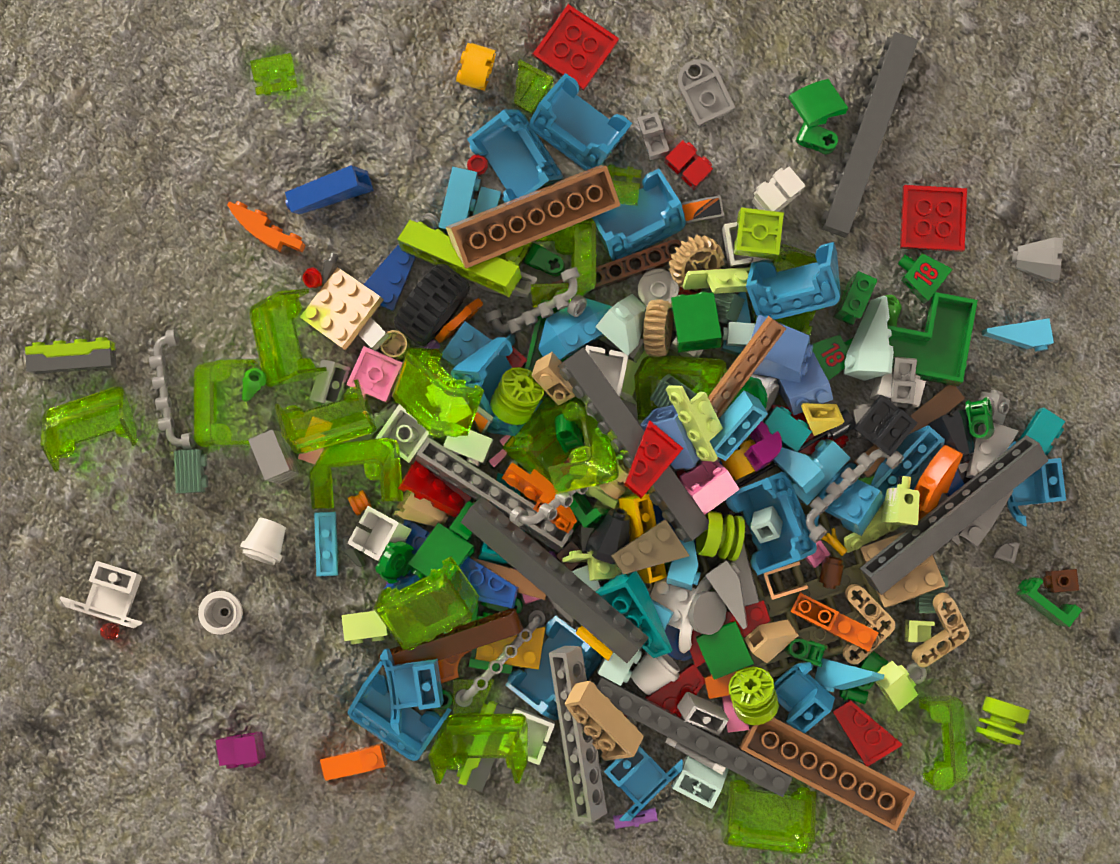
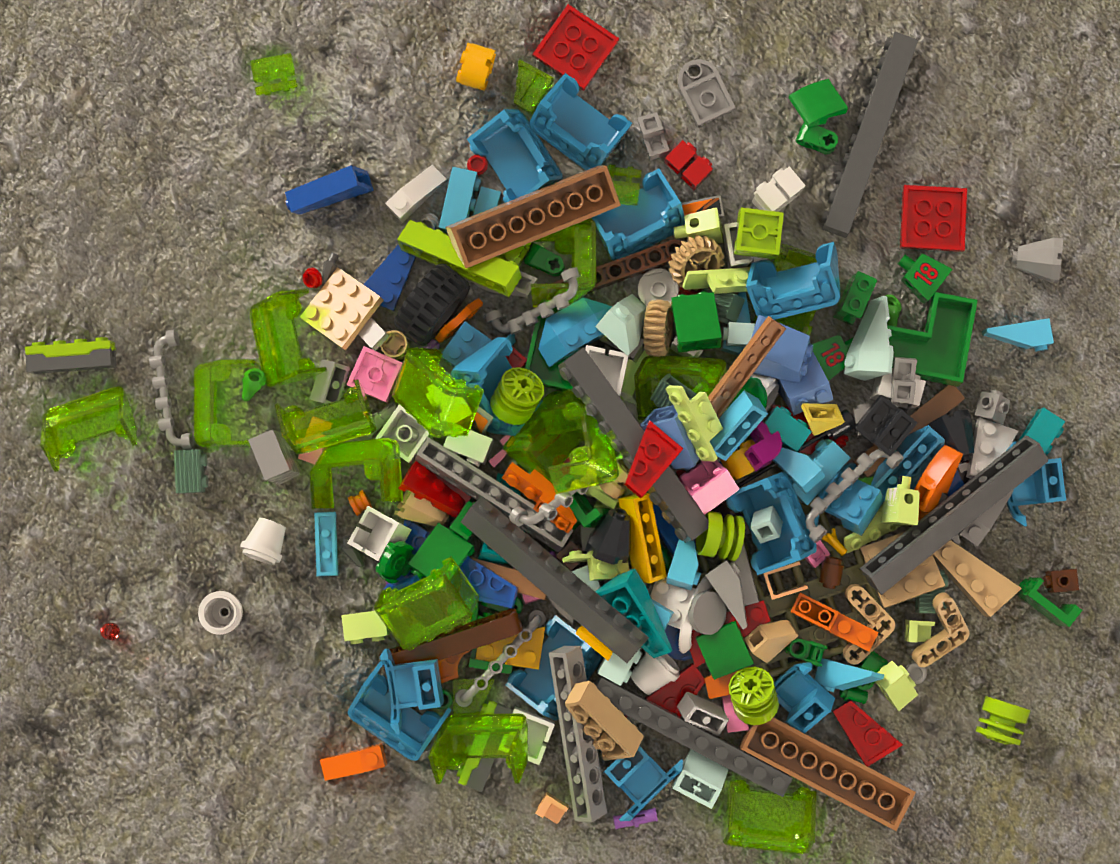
white piece [60,561,143,628] -> none
magenta brick [216,731,266,769] -> none
orange slope [227,201,306,253] -> none
tan slope [532,352,575,406] -> none
green piece [554,414,586,453] -> none
light grey tile [567,294,587,317] -> none
dark tan wing [611,519,690,574] -> none
light grey bar [665,737,726,775] -> none
clear neon green windscreen [918,696,968,790] -> none
green piece [965,397,994,440] -> none
light grey tile [992,542,1020,564] -> none
none -> white slope [385,165,447,223]
none -> light nougat panel [535,792,569,824]
none -> yellowish green torso [674,208,724,244]
none -> tan wedge [933,540,1022,617]

